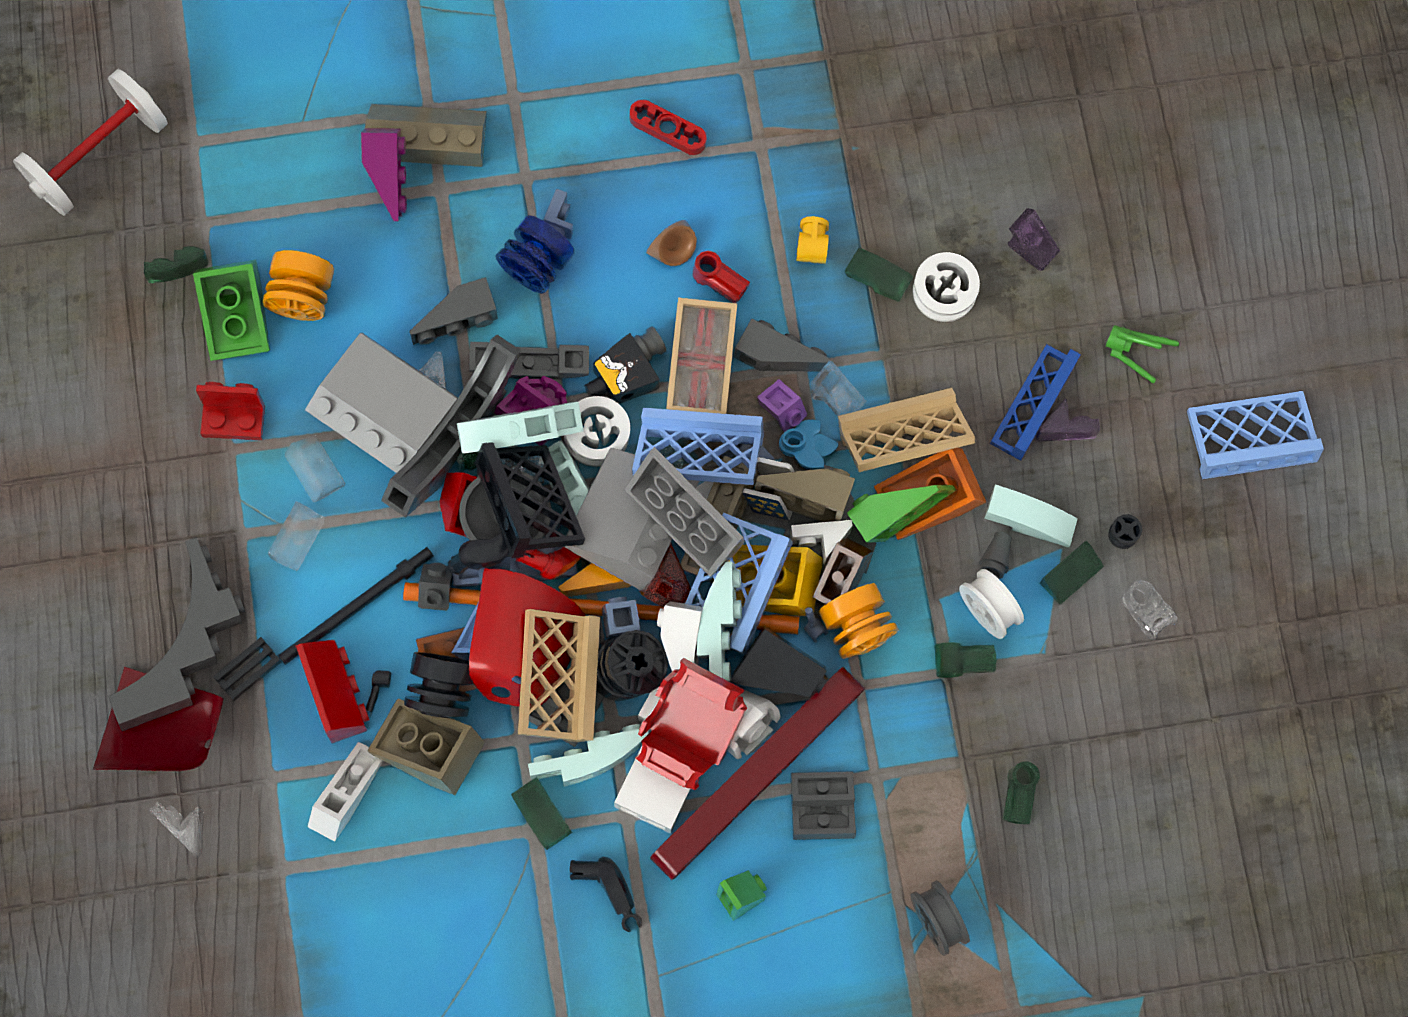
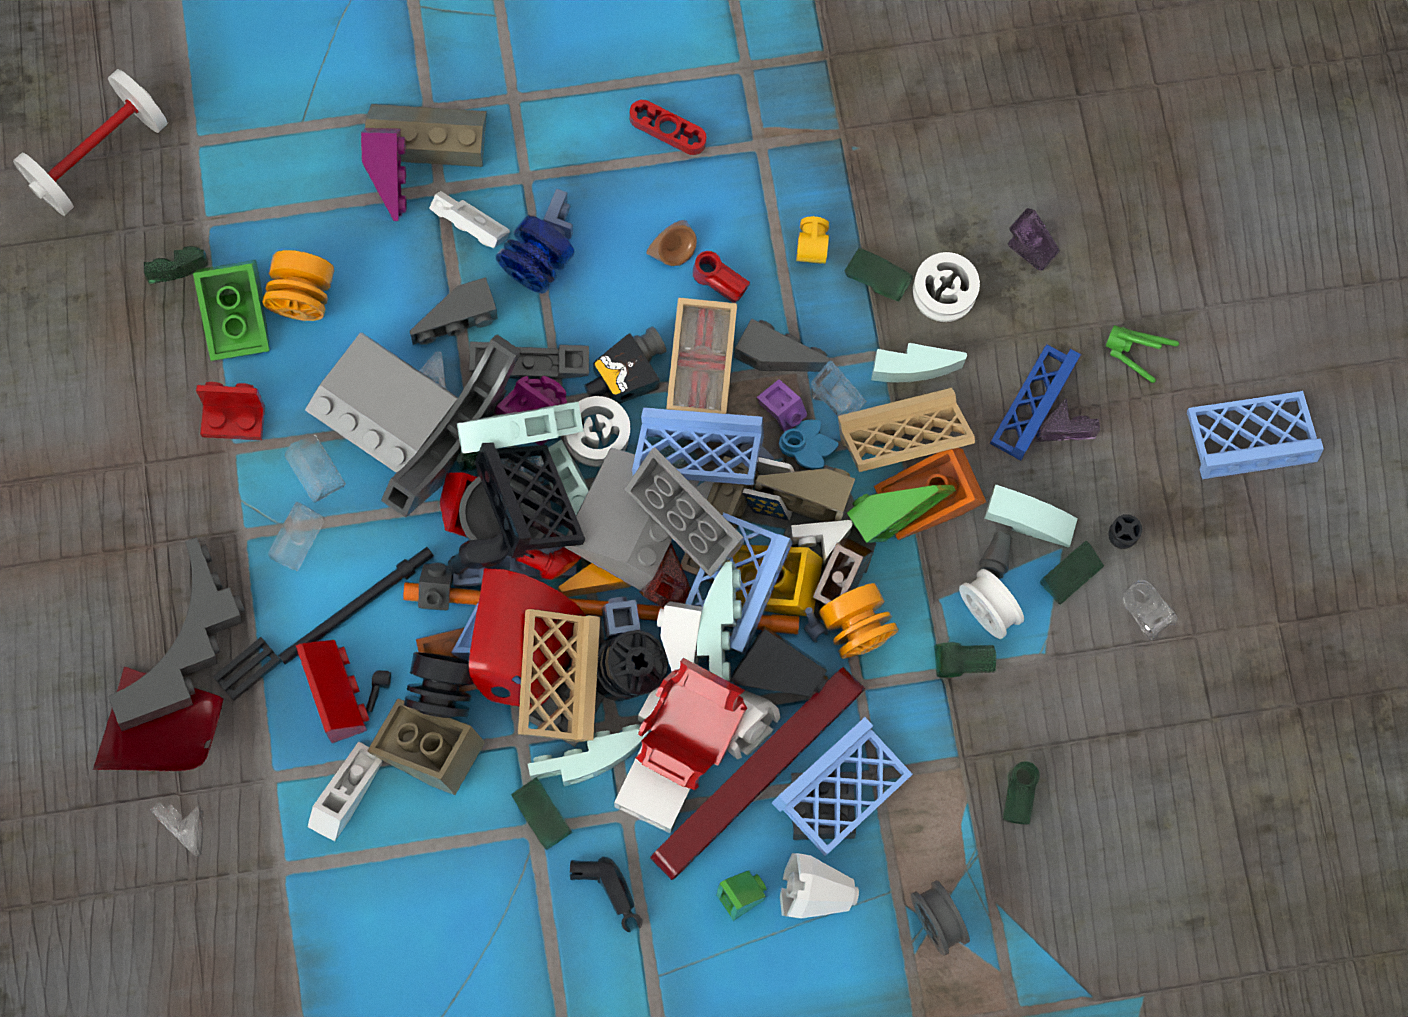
none -> white hinge [429,191,510,249]
none -> light blue fence [772,717,913,856]
none -> white cone [780,853,859,919]
none -> light aqua slope [871,343,967,382]

